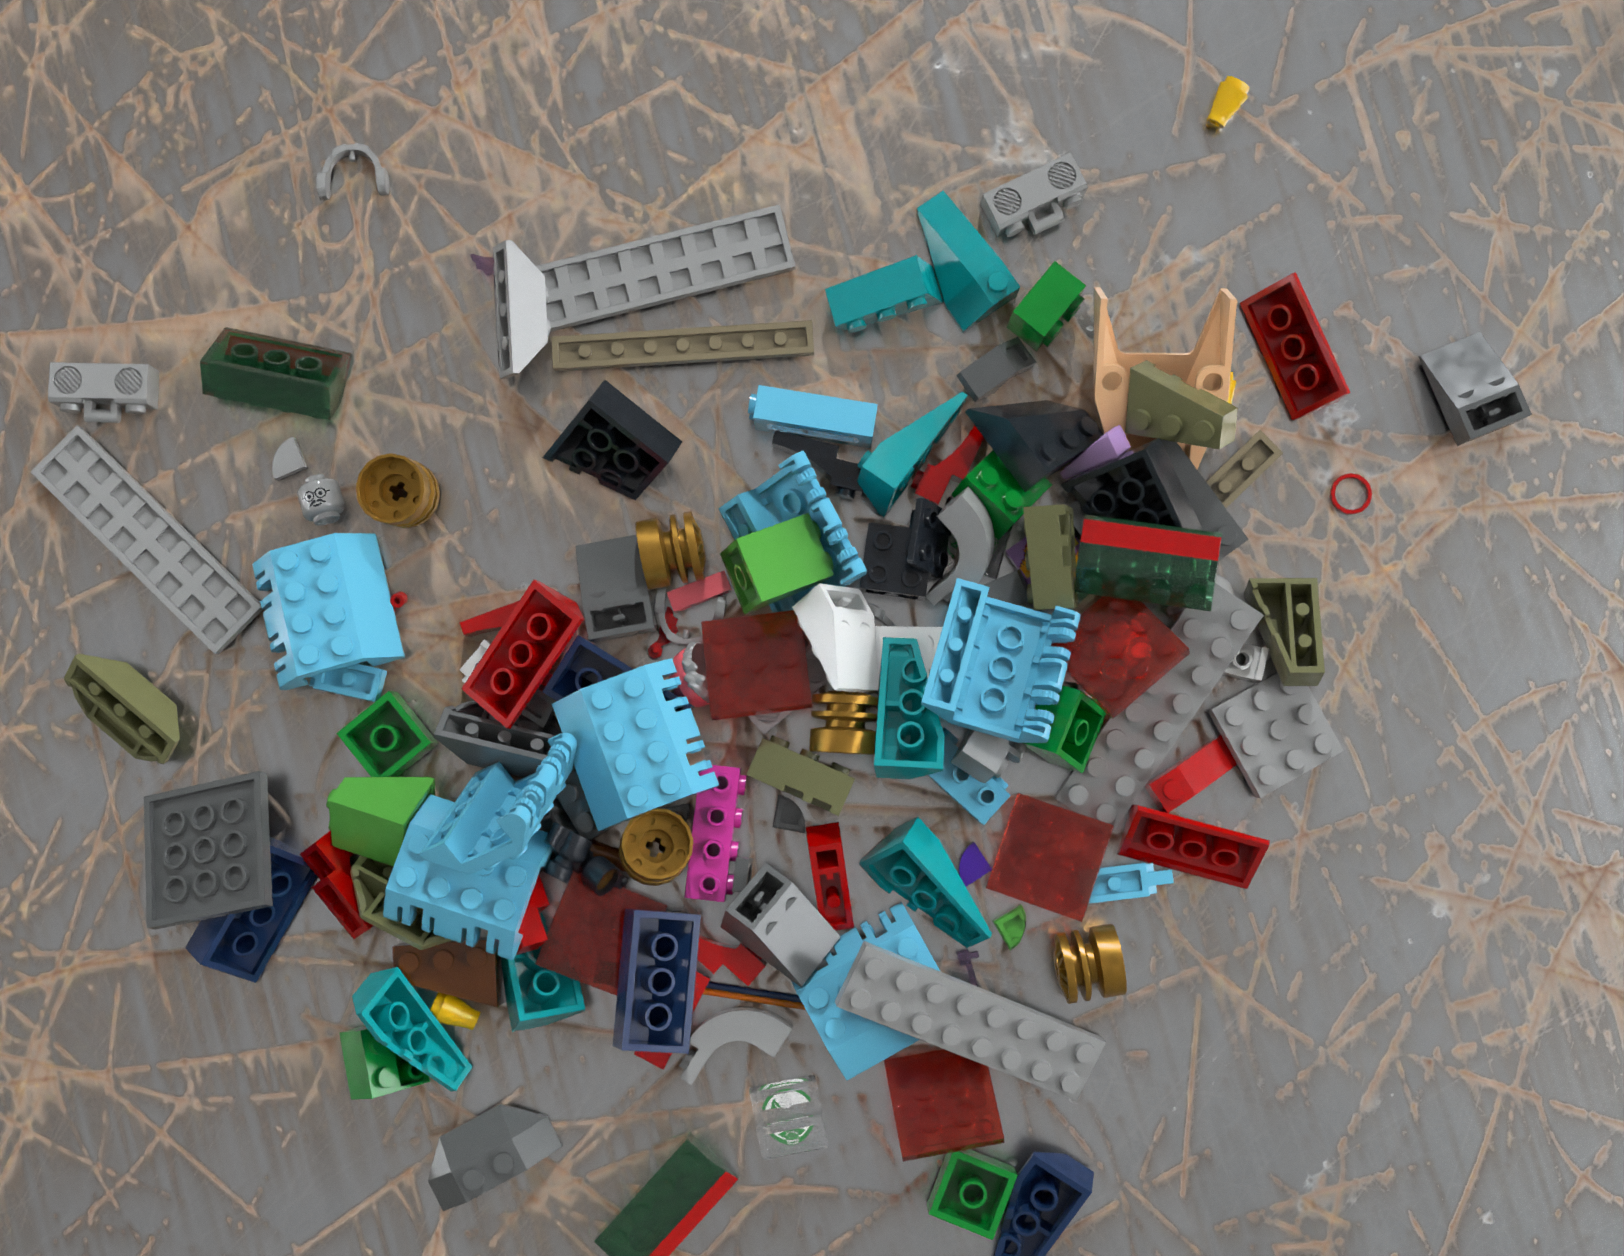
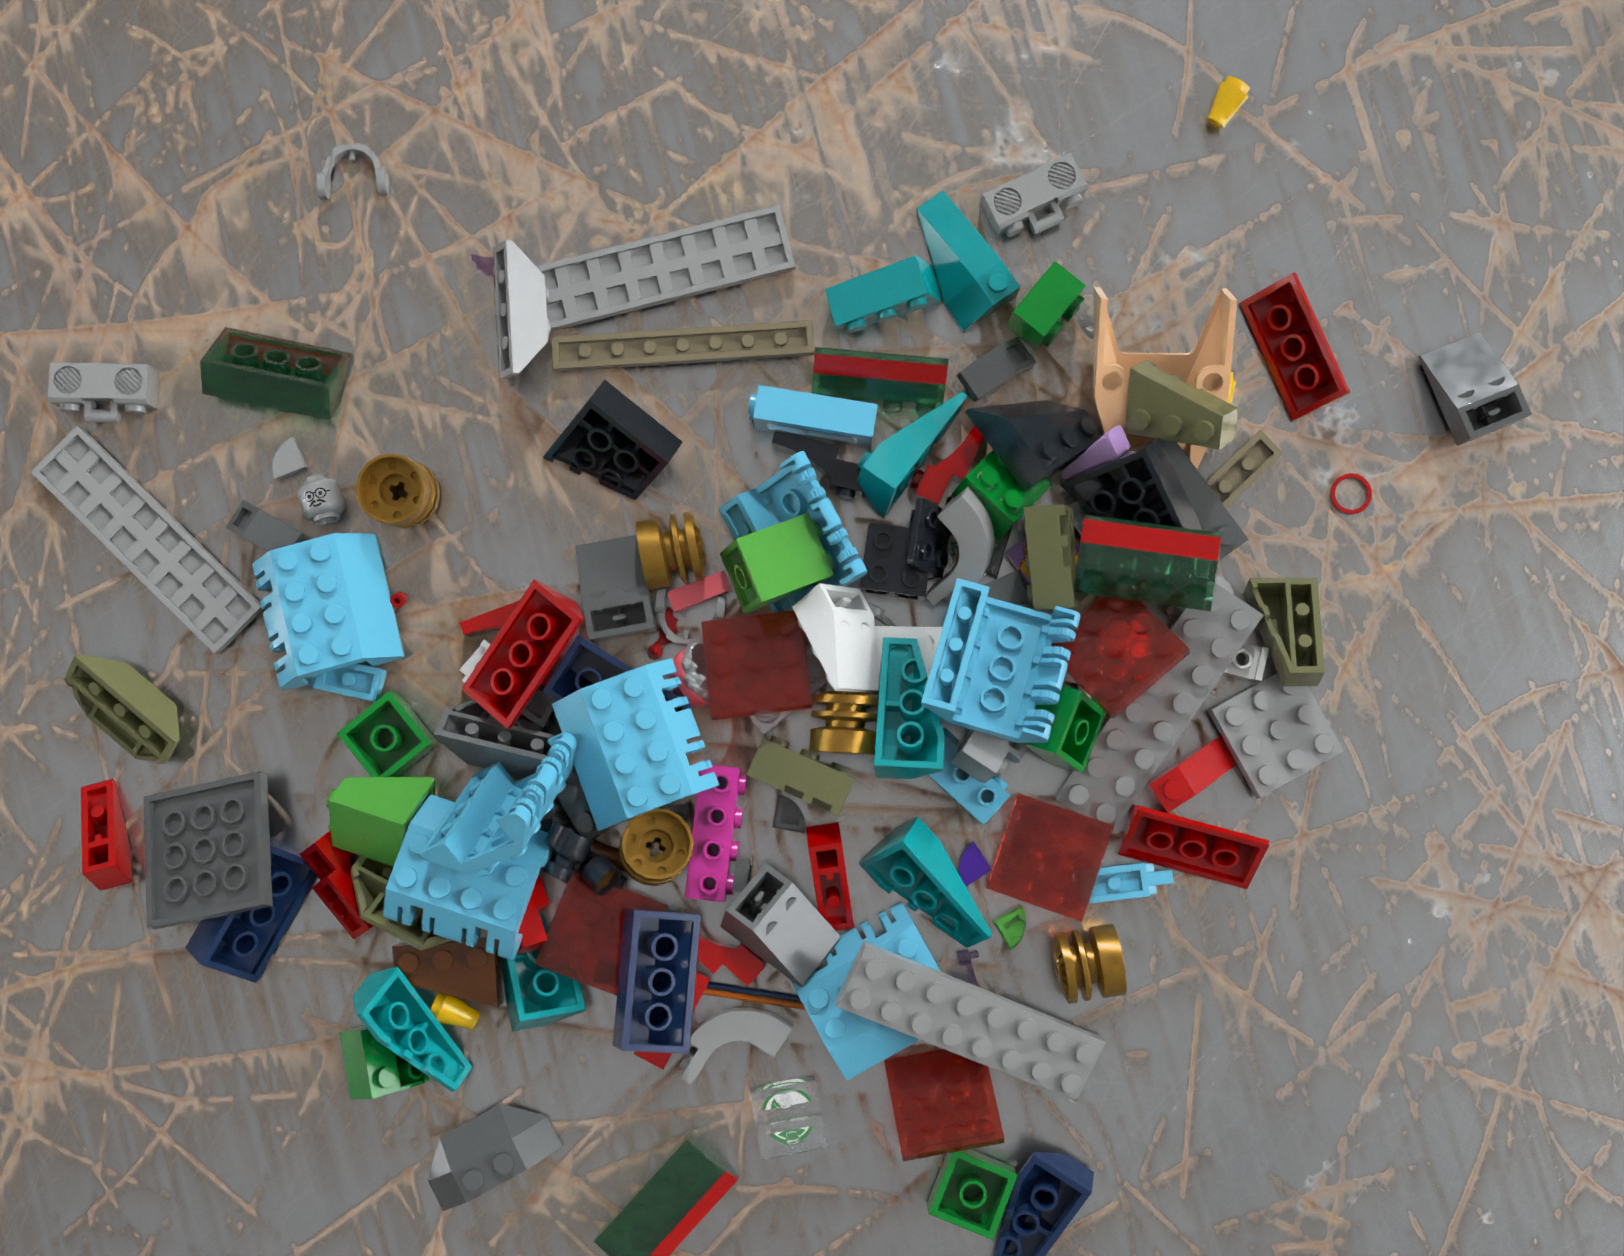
none -> red slope [81,779,133,891]
none -> dark grey slope [226,500,305,552]
none -> clear green slope [811,347,949,415]

